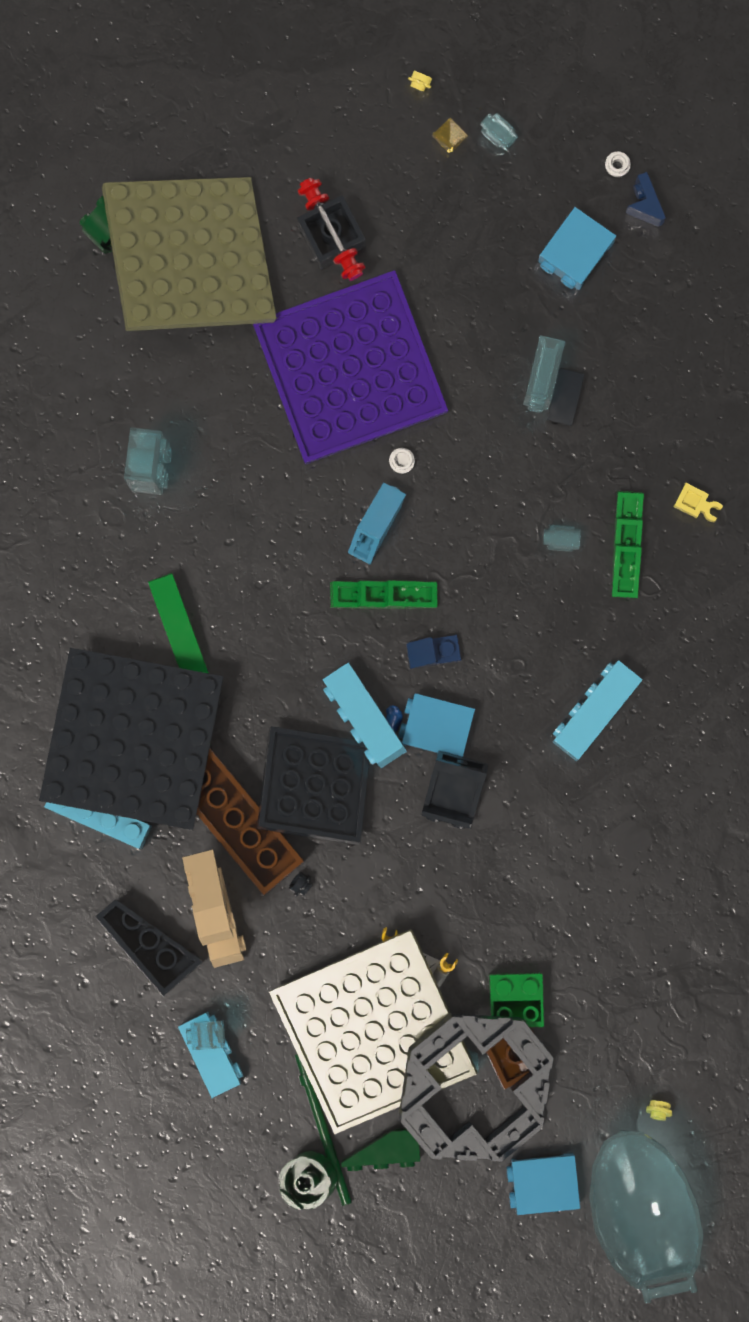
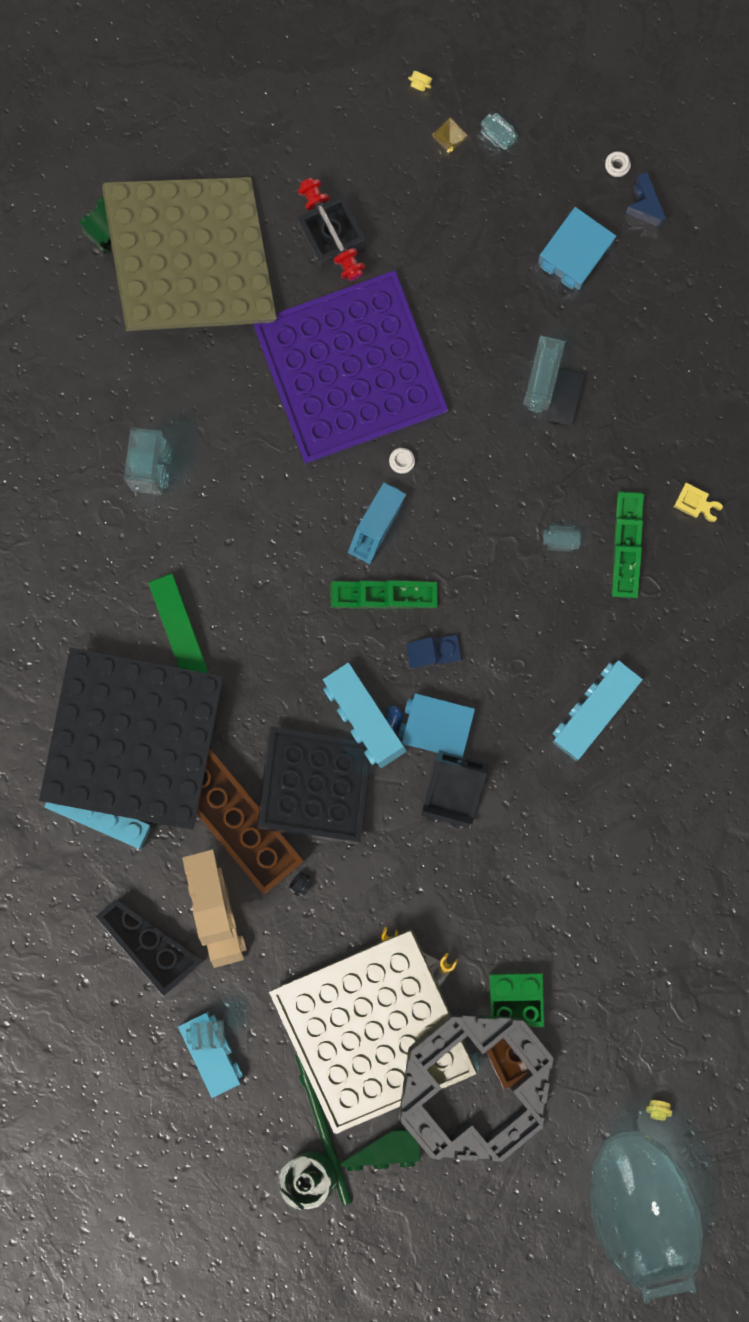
dark azure panel [506,1153,580,1215] -> none

